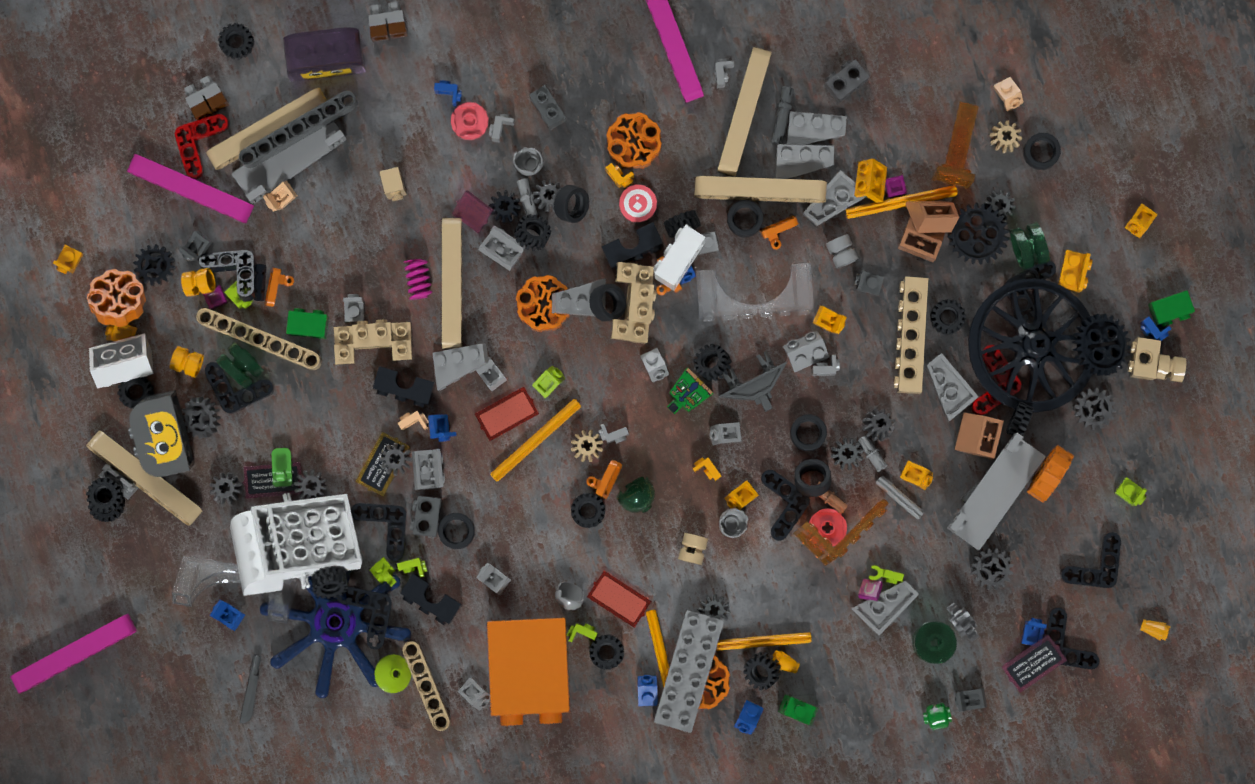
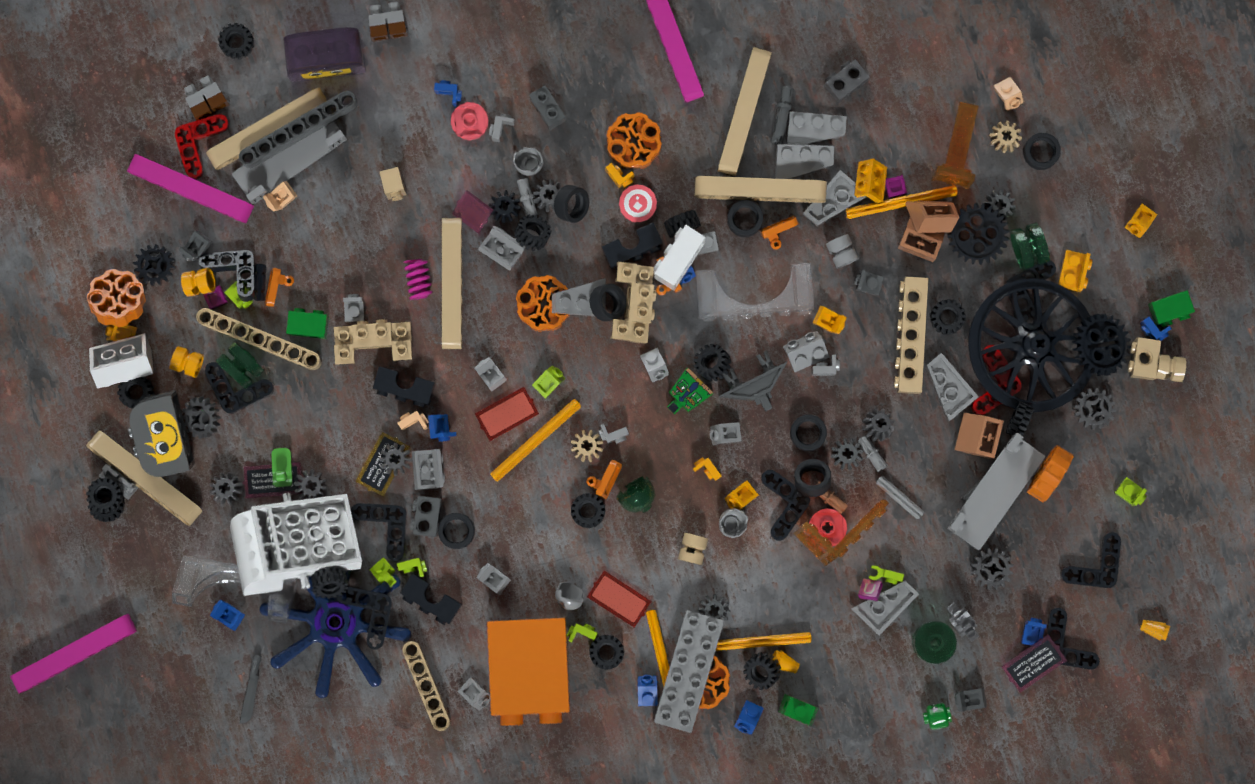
light orange bracket [53,244,83,274] -> none
lime dish [374,654,411,693] -> none
light grey wing [433,343,489,391] -> none
light grey bracket [714,58,734,89] -> none
light orange bracket [900,461,933,490] -> none

